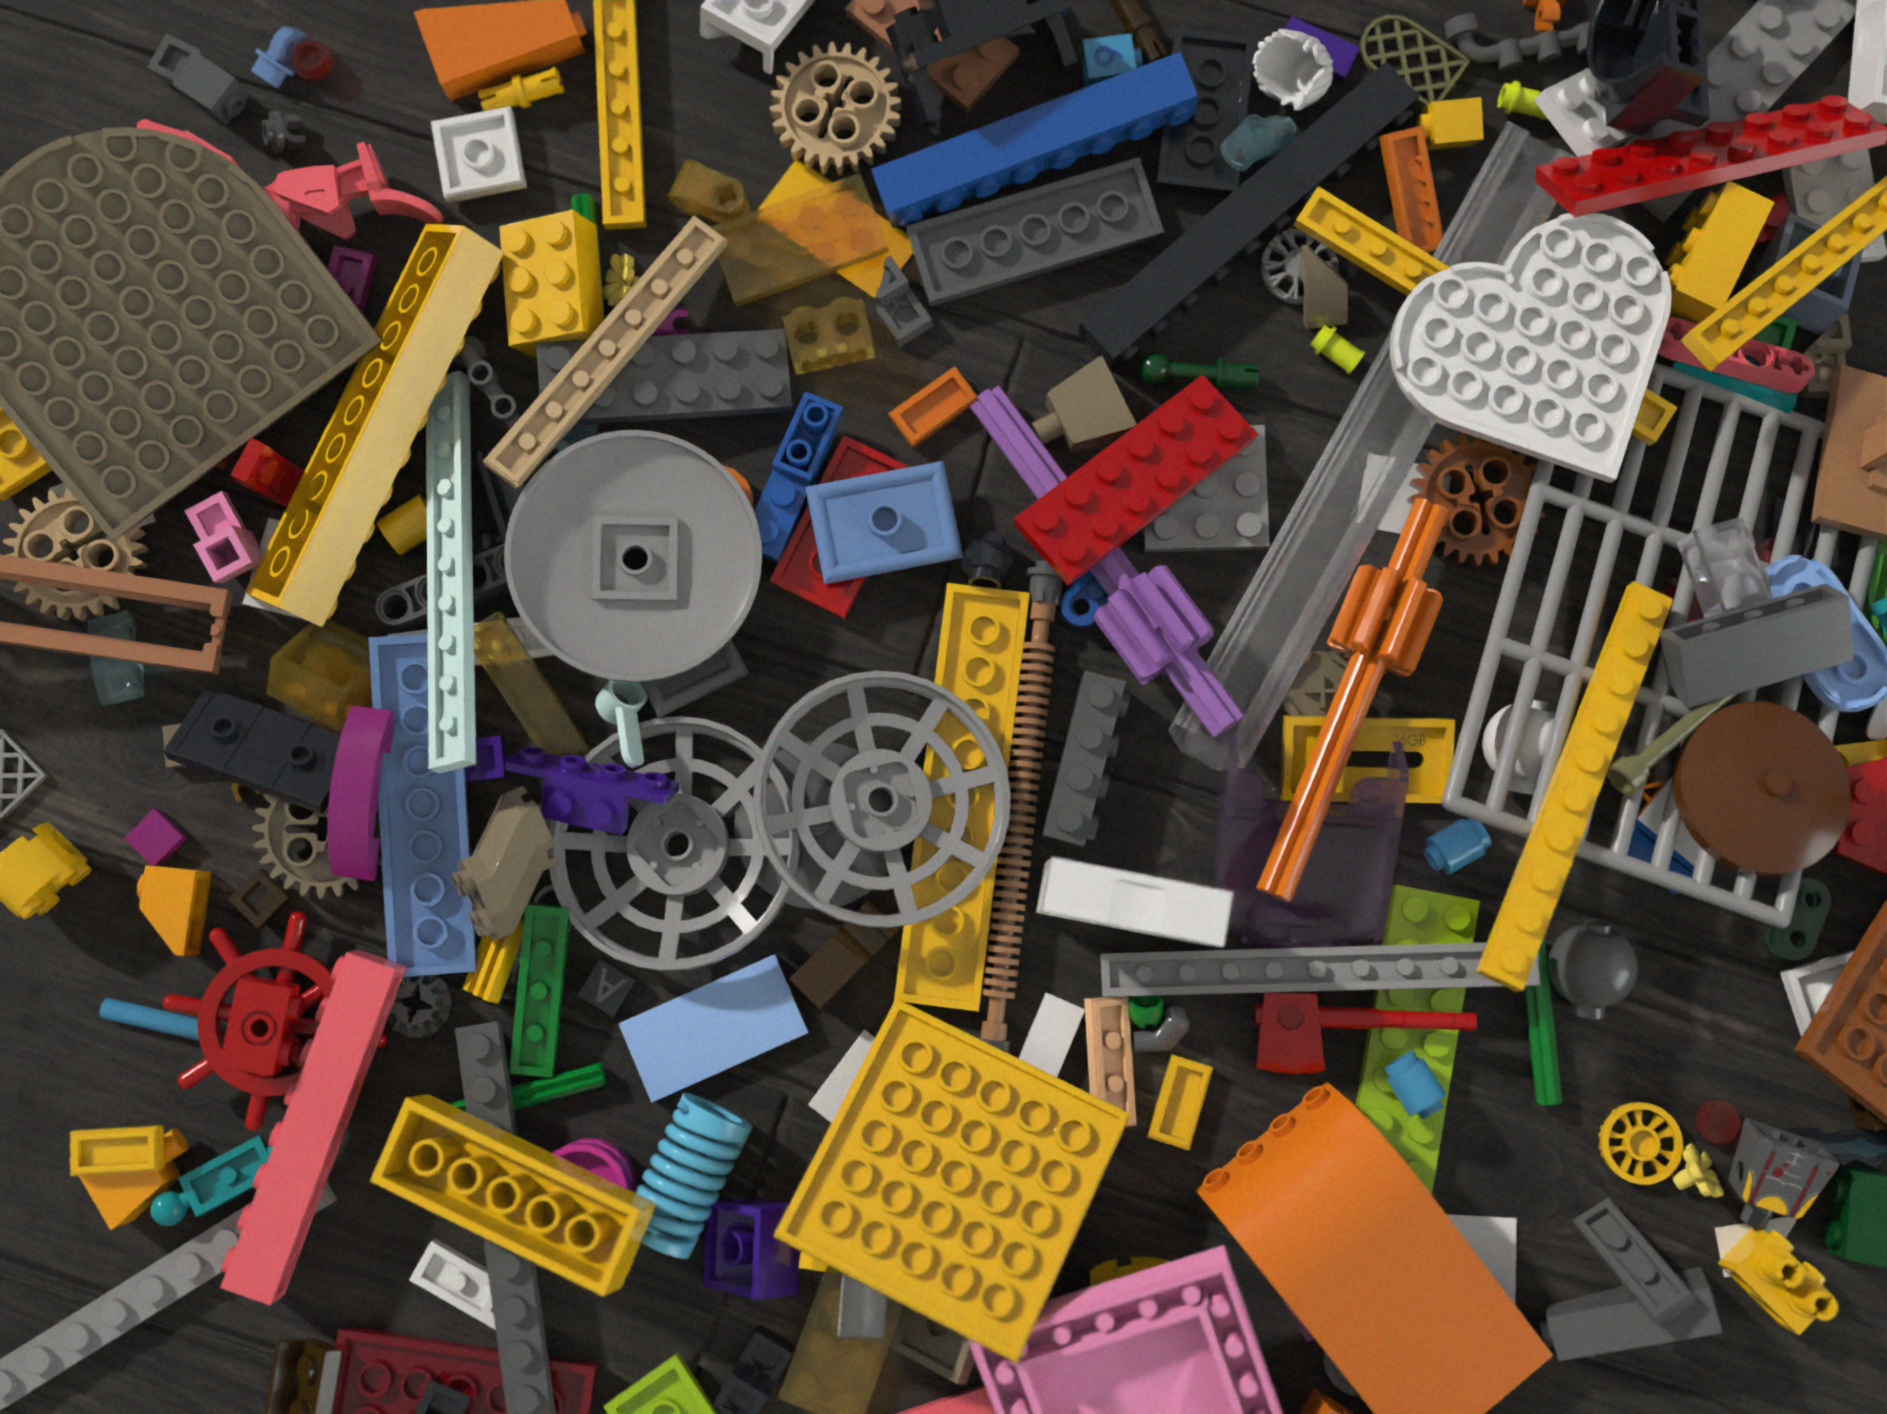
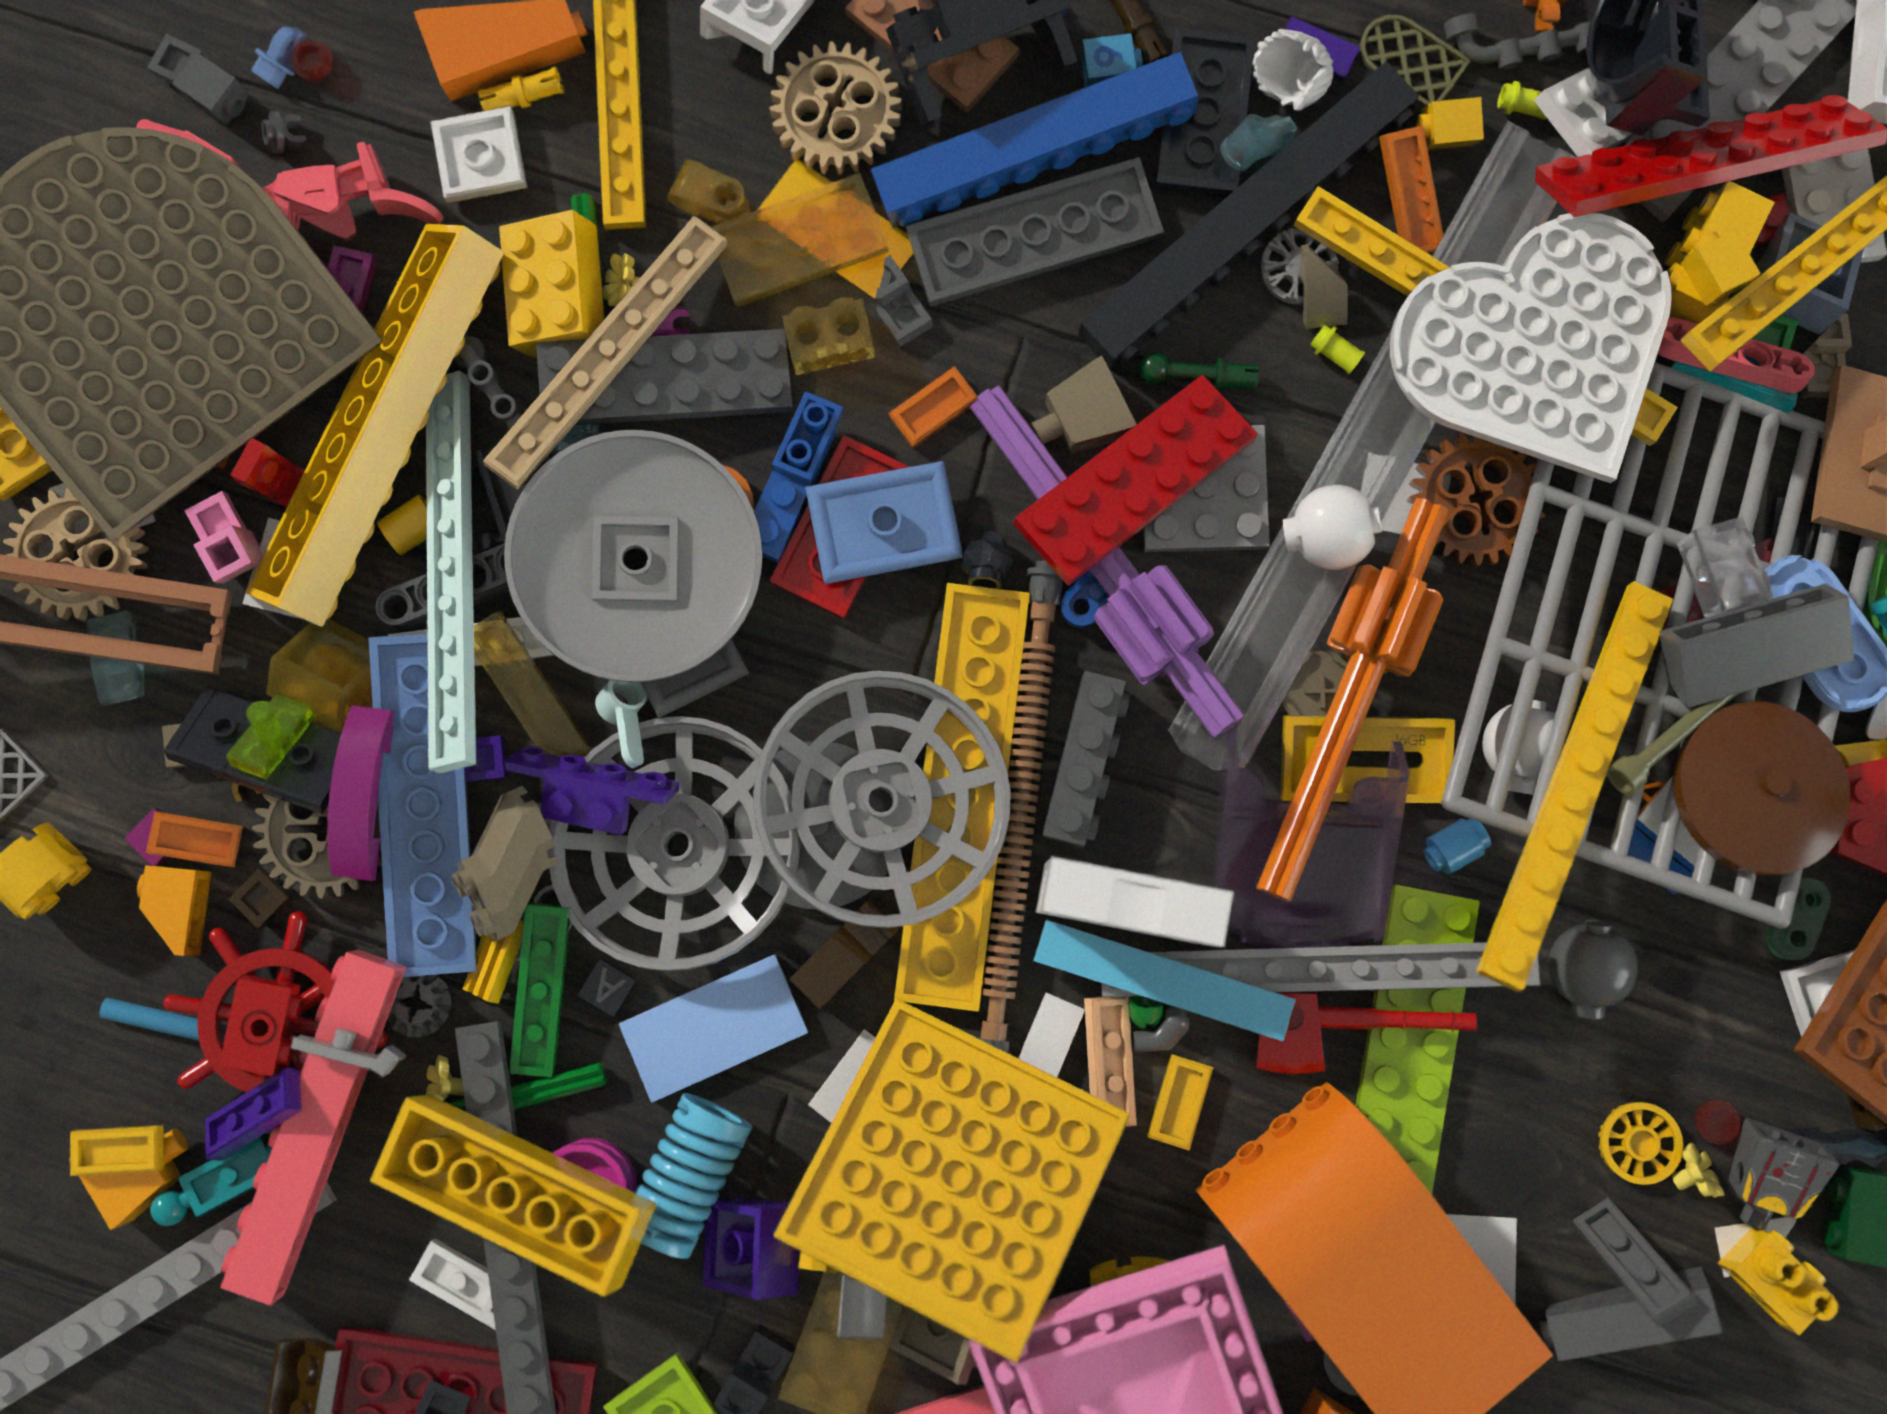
dark azure brick [1384,1050,1446,1119] -> none
green axle [1524,937,1562,1106] -> none
none -> orange tile [146,811,244,868]
none -> dark purple tile [205,1067,302,1161]
none -> clear neon green tile [226,694,316,779]
none -> light grey piece [291,1028,407,1077]
none -> light yellow plant [426,1055,464,1101]
none -> medium azure tile [1034,920,1296,1041]
none -> white brick [1283,485,1382,570]
none -> yellow brick [1682,230,1761,307]

